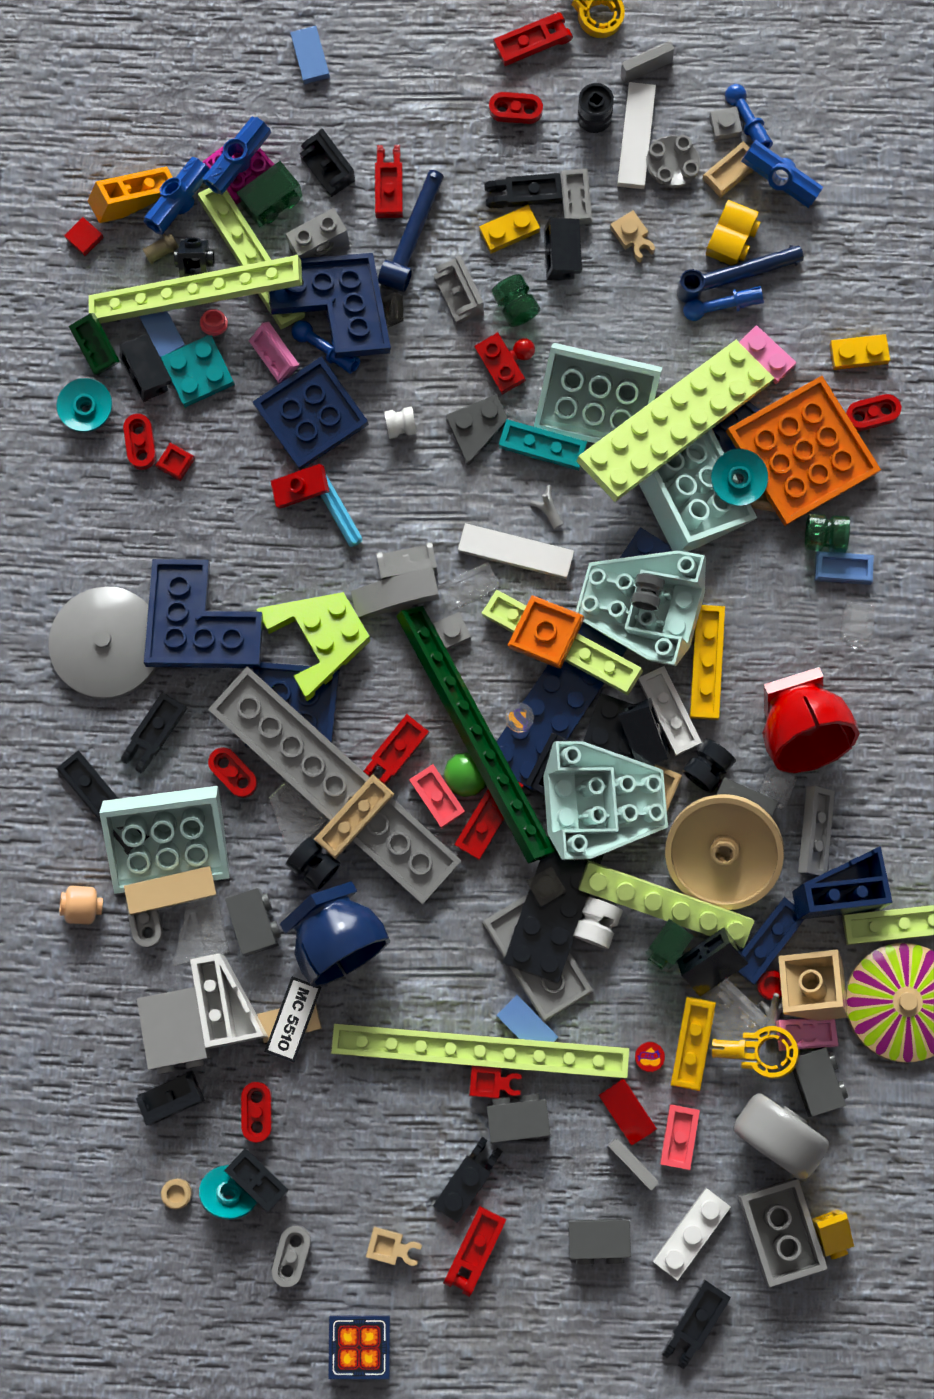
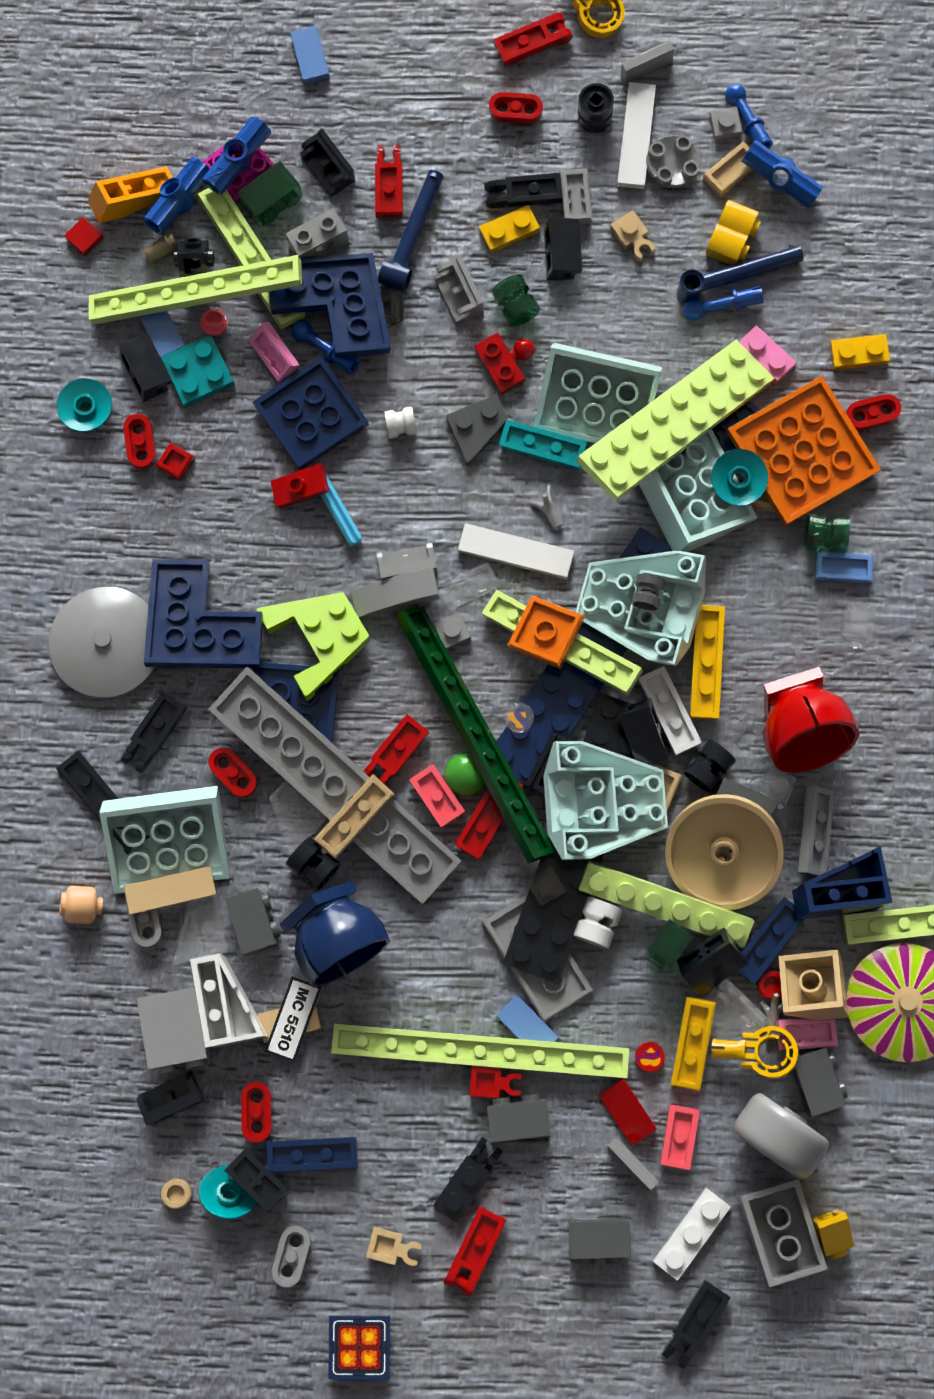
dark green plate [68,313,120,376] -> none
none -> dark blue plate [267,1137,358,1172]

